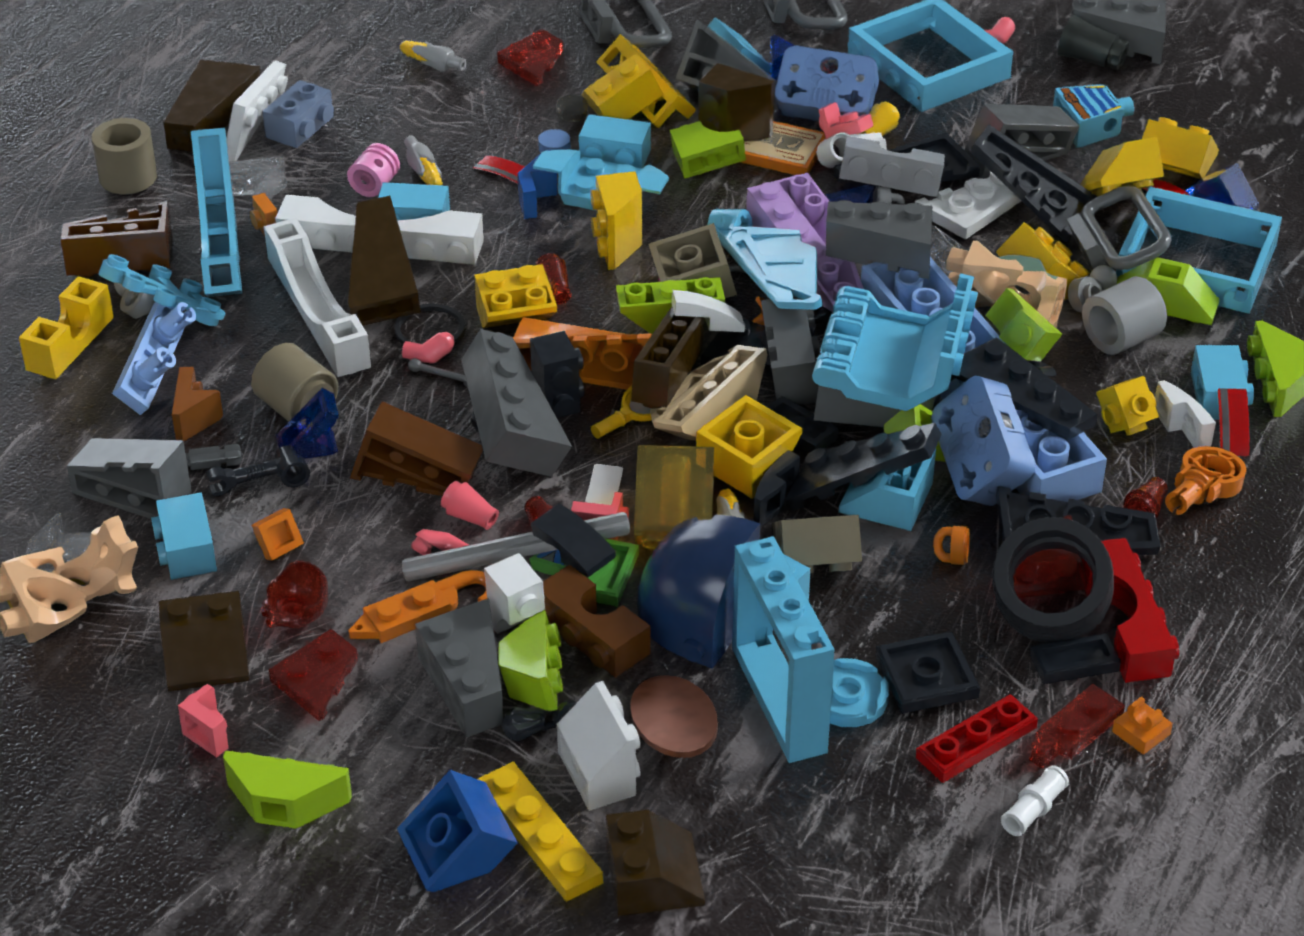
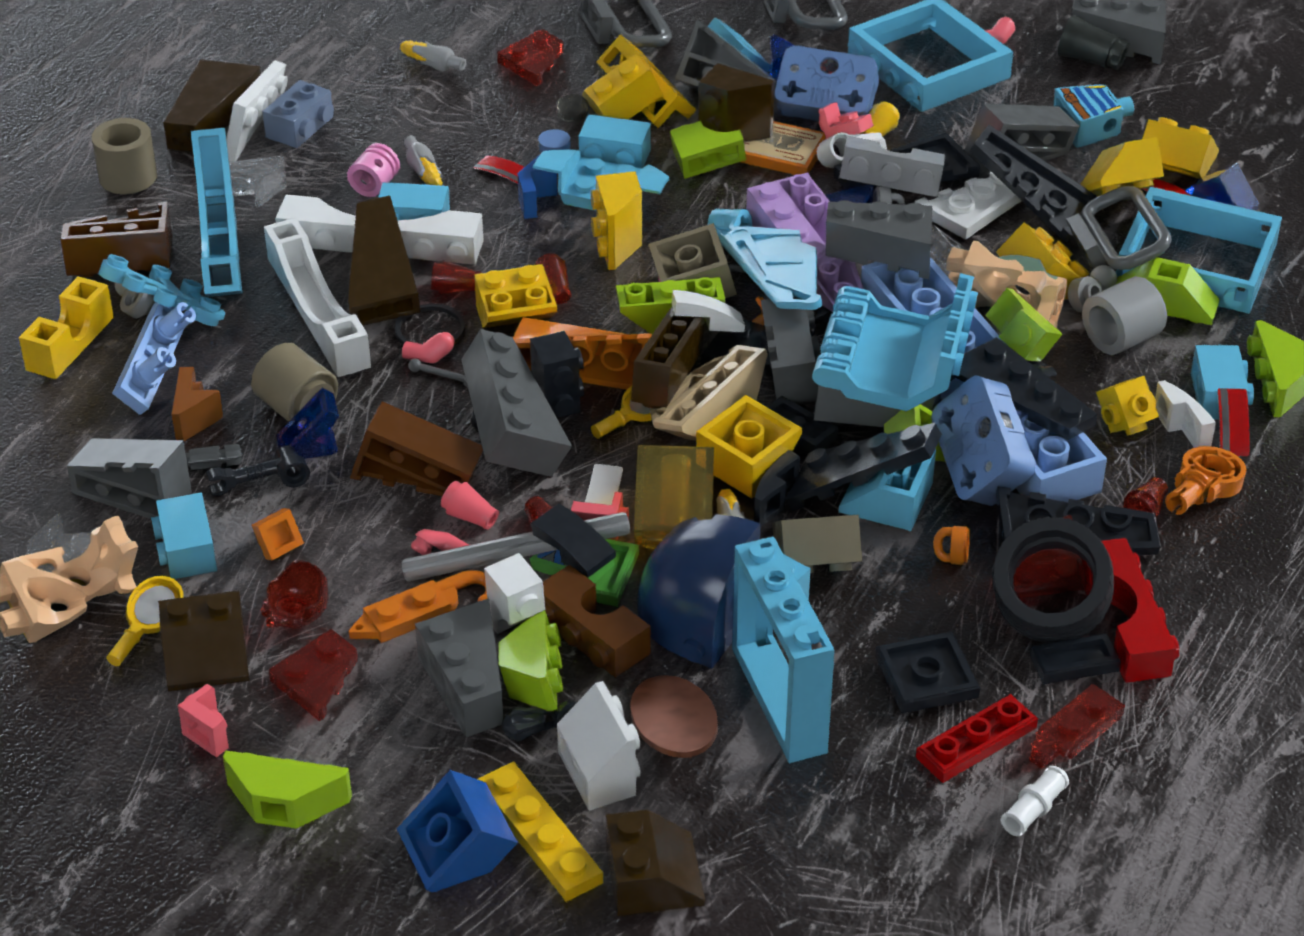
orange plate [250,193,277,236] -> none
medium azure tile [830,658,889,727] -> none
orange tile [1112,696,1173,755] -> none
none -> yellow piece [106,576,184,666]
none -> clear red cone [431,260,481,294]

